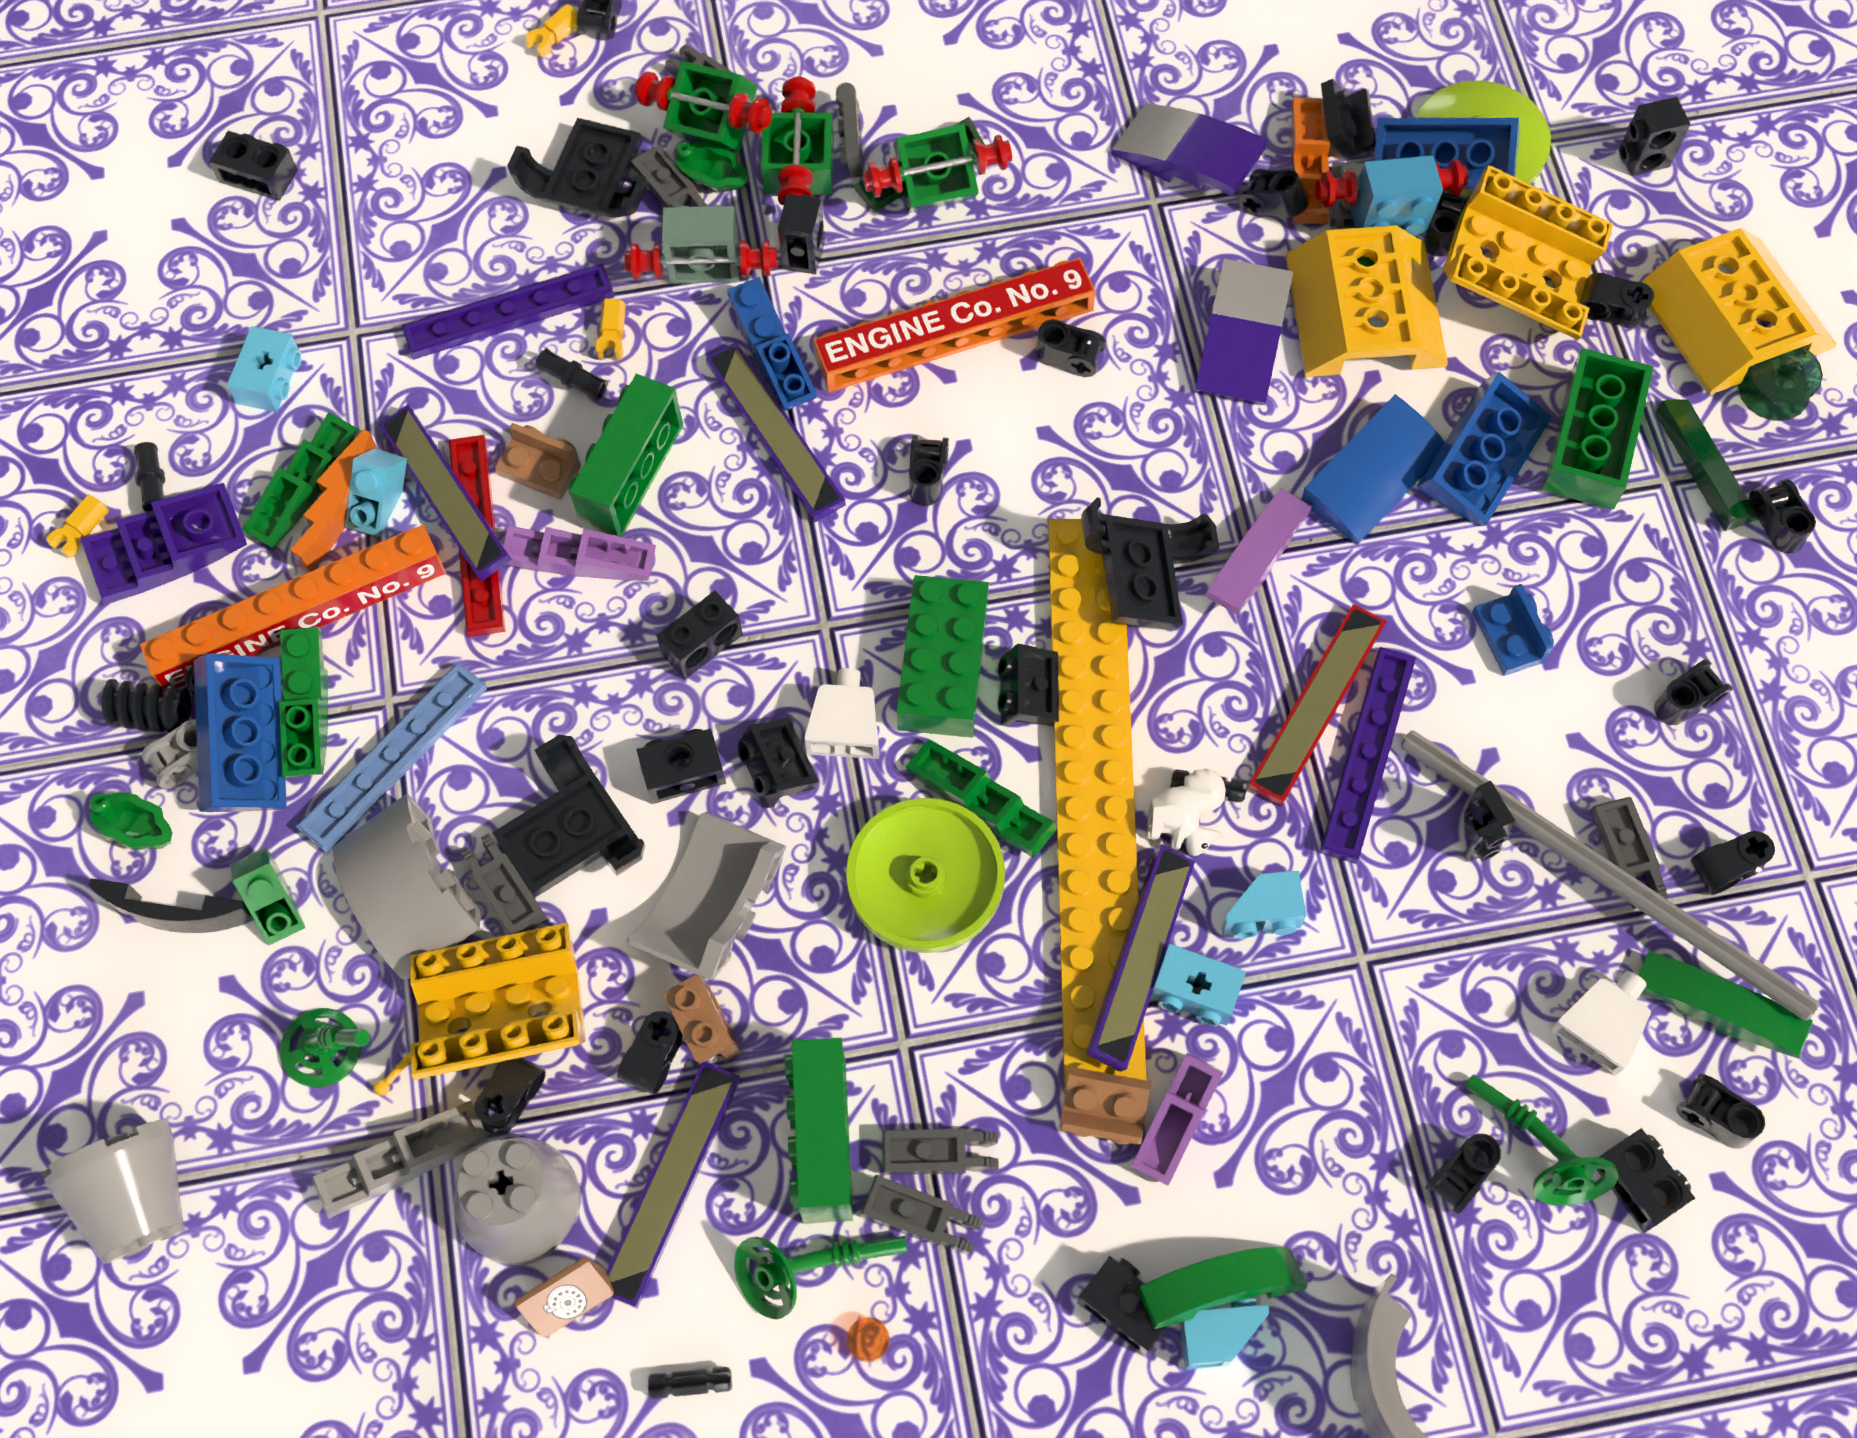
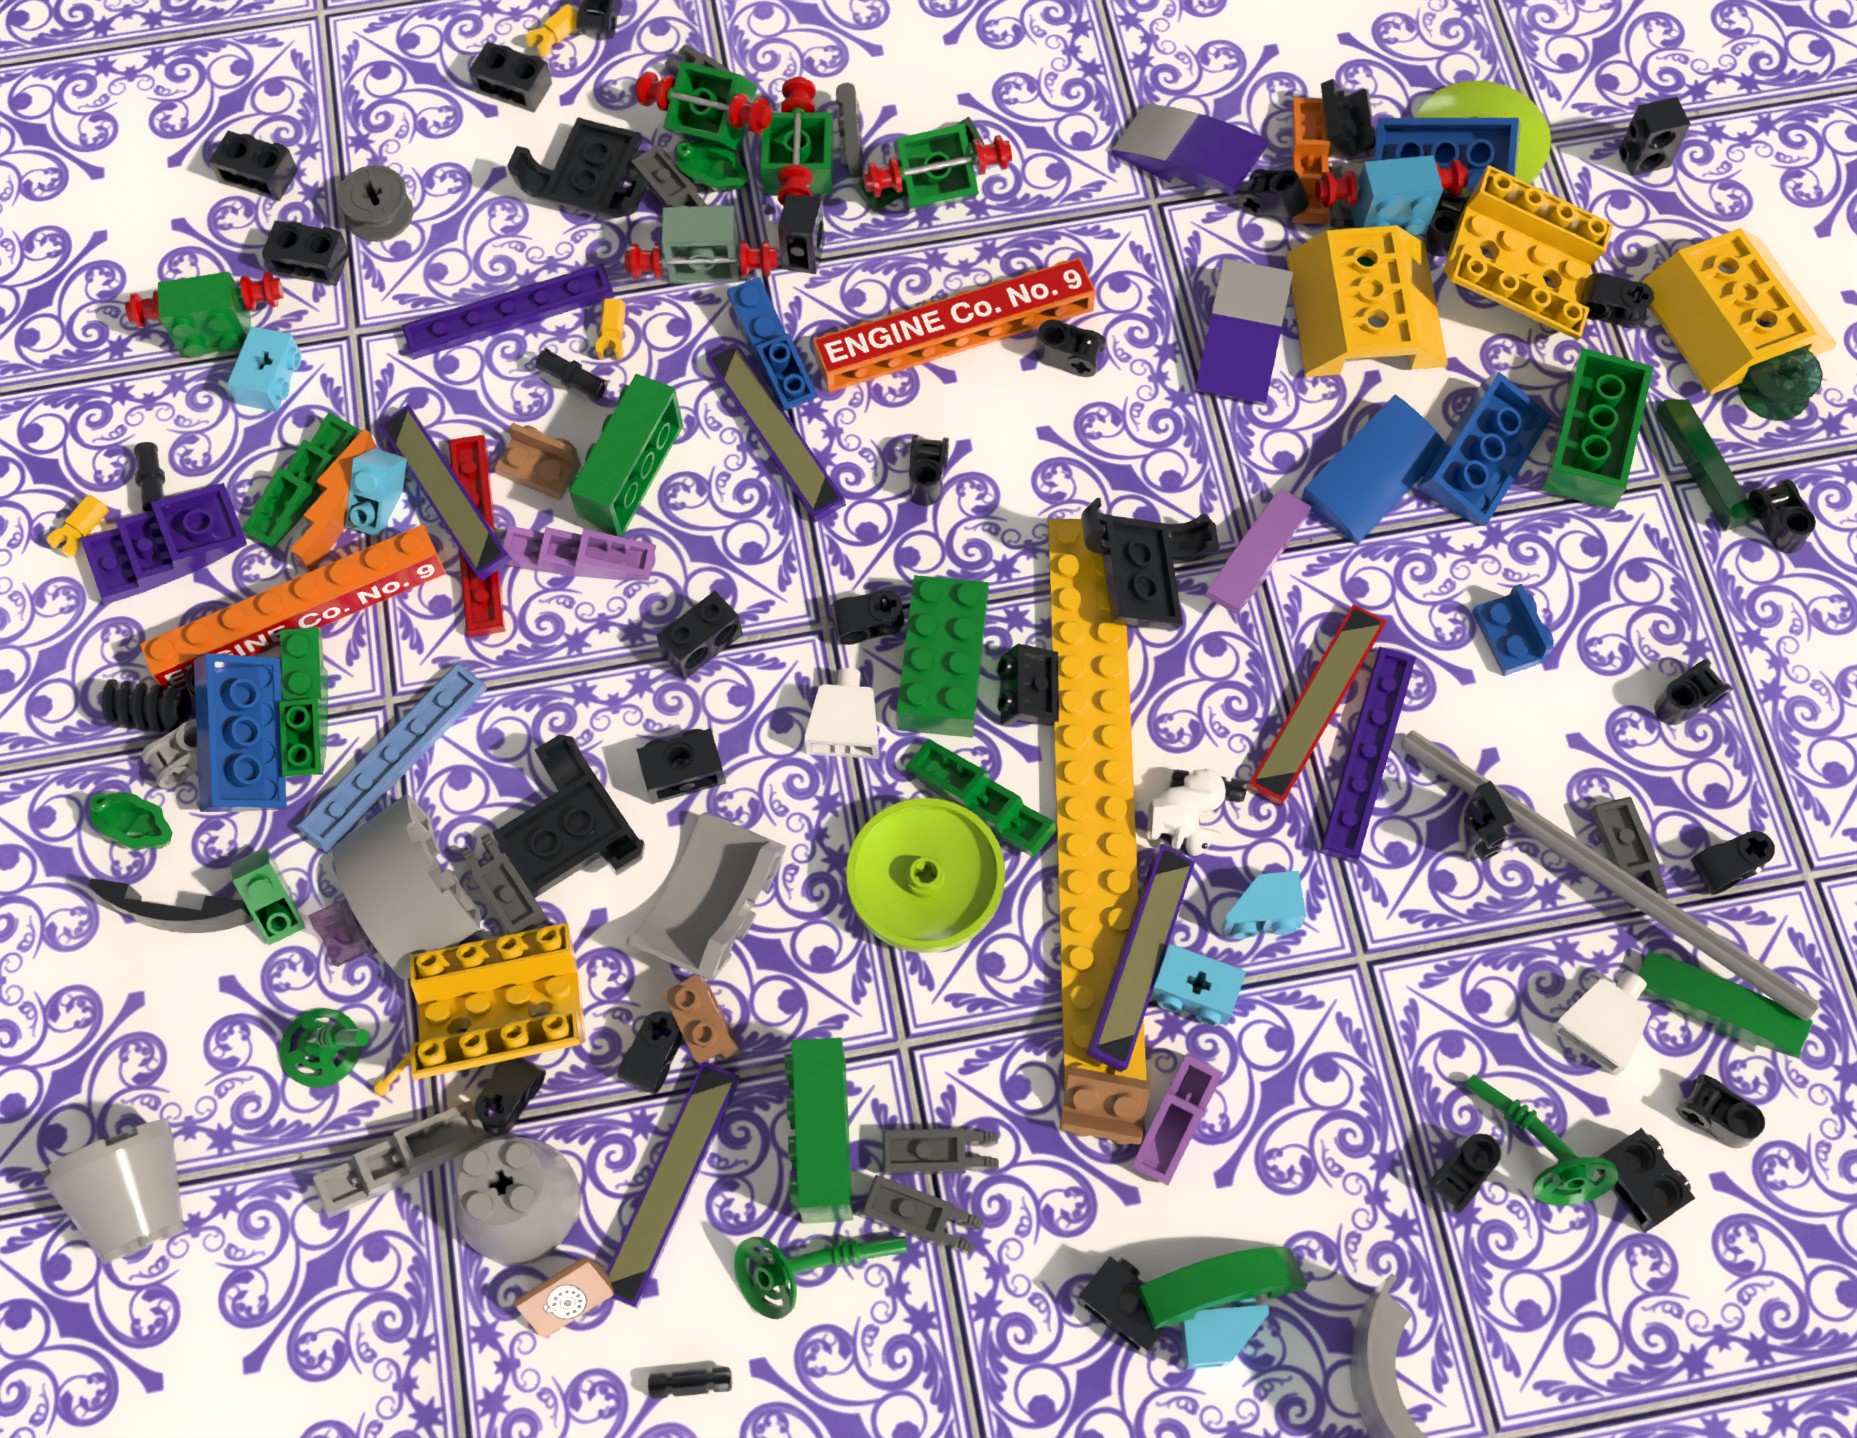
black bracket [737,717,819,808] -> none
clear orange tile [847,1317,890,1363] -> none
none -> green brick [125,271,284,358]
none -> black brick [261,220,350,286]
none -> clear purple panel [308,898,372,967]
none -> dark grey piece [337,165,414,242]
none -> black brick [469,41,552,113]
none -> black piece [830,590,904,645]

